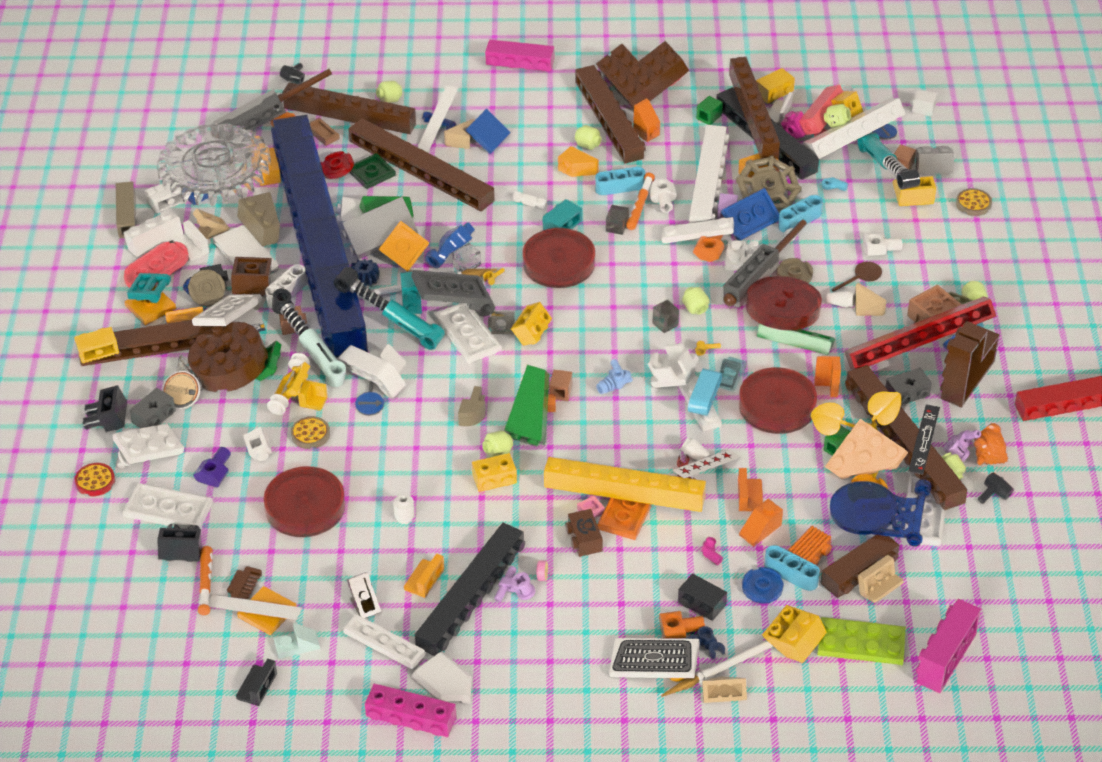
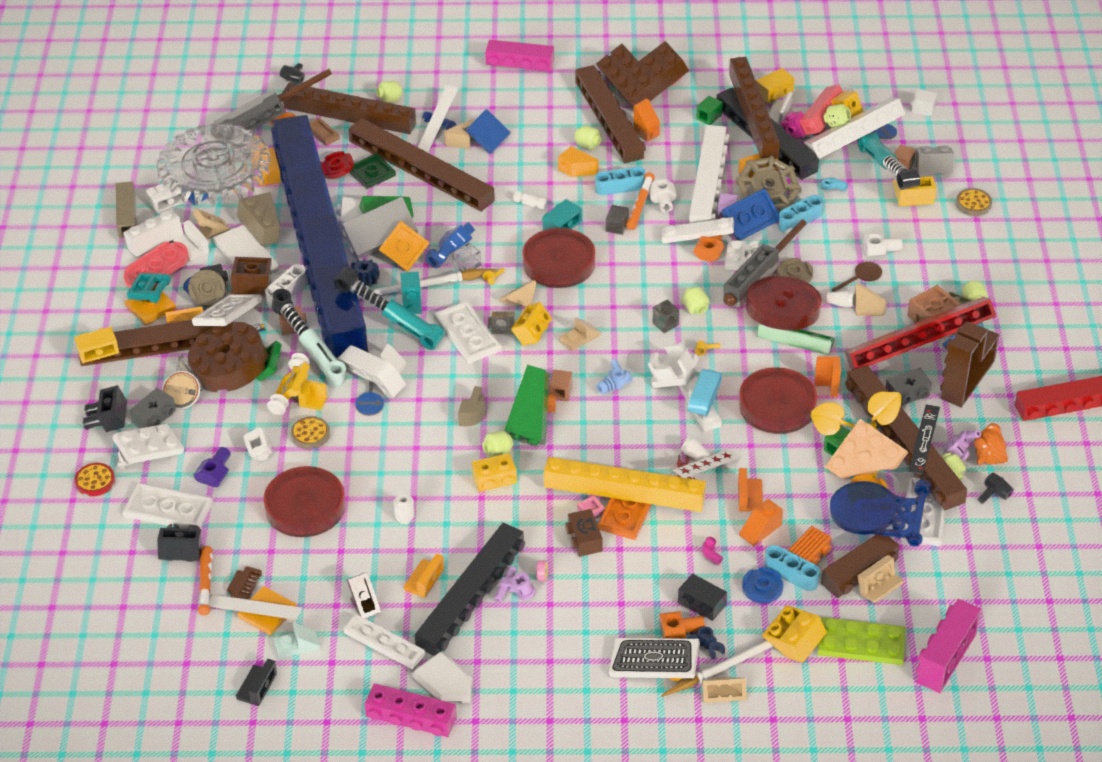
dark grey hinge [411,270,495,316] -> none
clear light blue slope [719,356,747,392] -> none
none -> tan slope [498,280,536,307]
none -> tan slope [560,317,601,352]

